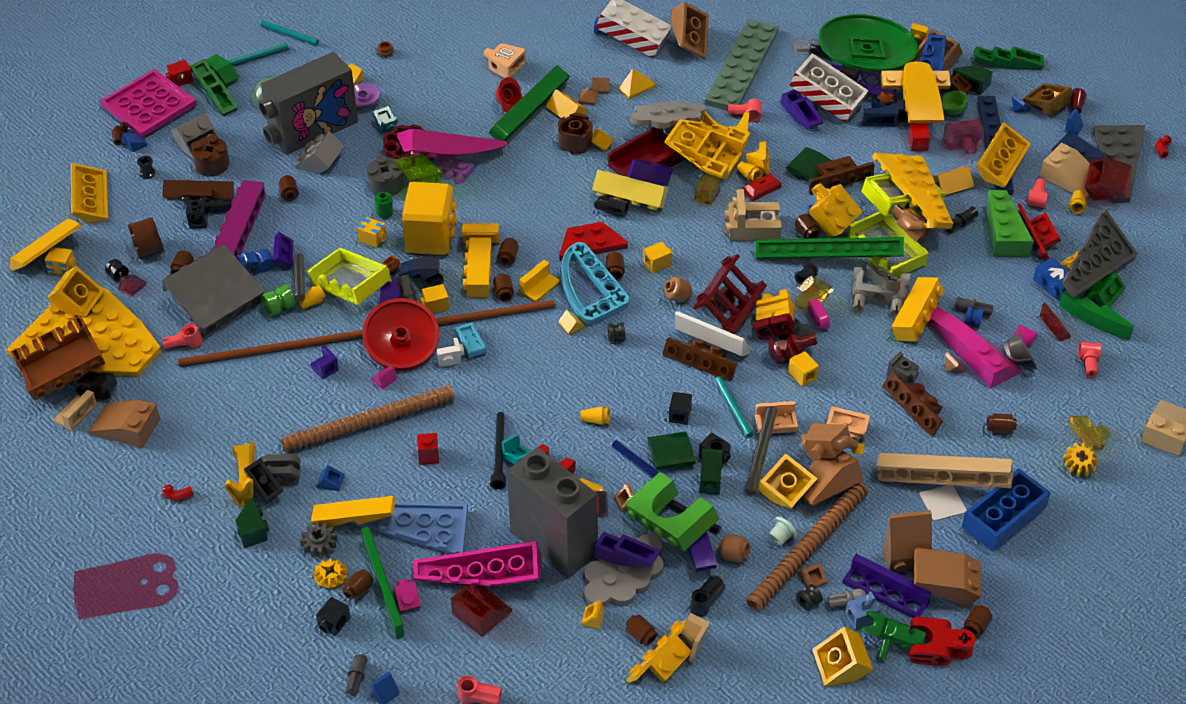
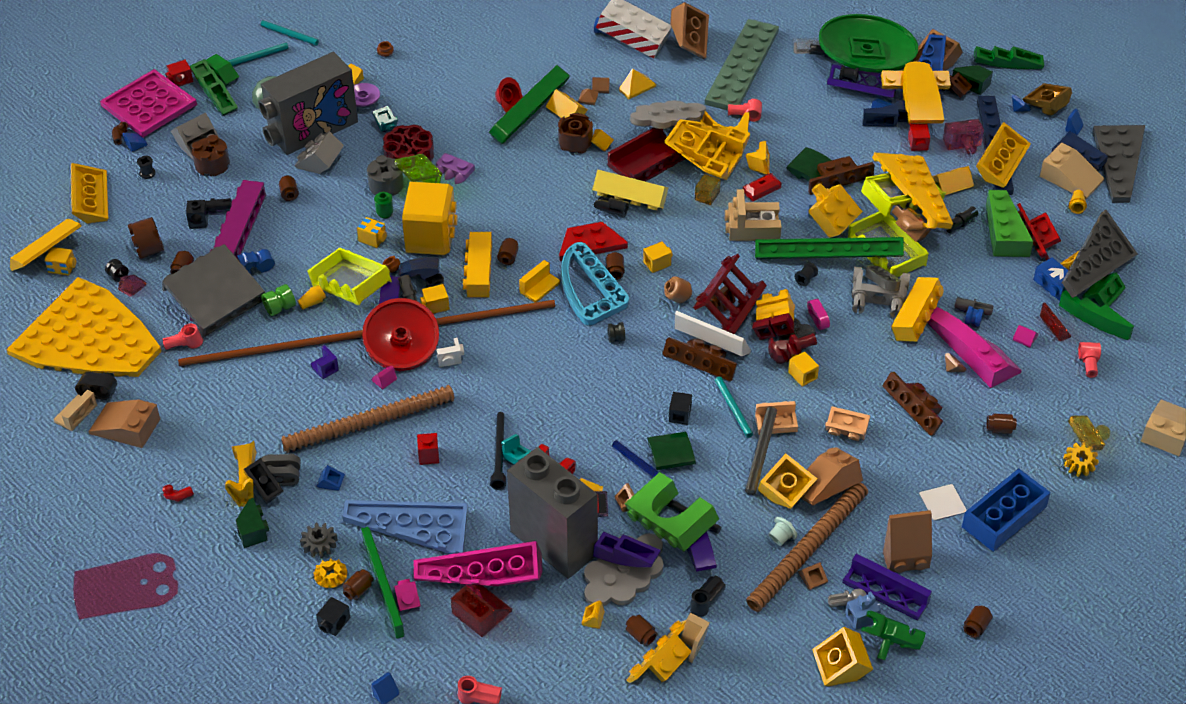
dark orange hinge [11,315,106,401] -> none
yellow slope [46,266,104,317] -> none
reddish brown bracket [162,180,234,201] -> none
dark purple plate [273,232,294,270] -> none
dark grey axle [294,253,305,301] -> none
yellow slope [311,496,396,528] -> none
dark grey axle [345,654,368,696] -> none
dark pink wedge [397,129,507,158] -> none
medium azure plate [455,322,487,358] -> none
yellow panel [461,223,499,243] -> none
light nougat torso [484,43,526,78] -> none
reddish brown brick [493,274,514,302] -> none
yellow slope [558,310,584,335] -> none
yellow cone [581,406,611,425] -> none
dark purple slope [627,159,674,186] -> none
black brick [699,433,731,464] -> none
dark green slope [699,449,723,494] -> none
medium nougat head [718,534,750,563] -> none
yellow cone [737,161,763,182] -> none
dark purple slope [780,89,824,129] -> none
white brick [789,53,868,123] -> none
reddish brown brick [795,214,820,239] -> none
clear yellow plate [795,275,834,308] -> none
pearl dark grey wheel [796,584,823,611] -> none
medium nougat torso [801,423,865,461] -> none
tan piece [876,453,1014,488] -> none
dark orange plate [877,91,894,105] -> none
dark grey brick [887,352,919,383] -> none
red piece [909,617,976,666] -> none
yellow plate [911,23,929,43] -> none
medium nougat slope [914,548,981,608] -> none
bright green hair [942,91,968,116] -> none
dark grey piece [1004,329,1037,370] -> none
coral pin [1027,178,1048,208] -> none
dark red cone [1070,88,1087,114] -> none
clear red slope [1084,157,1133,201] -> none
red arm [1155,135,1172,158] -> none

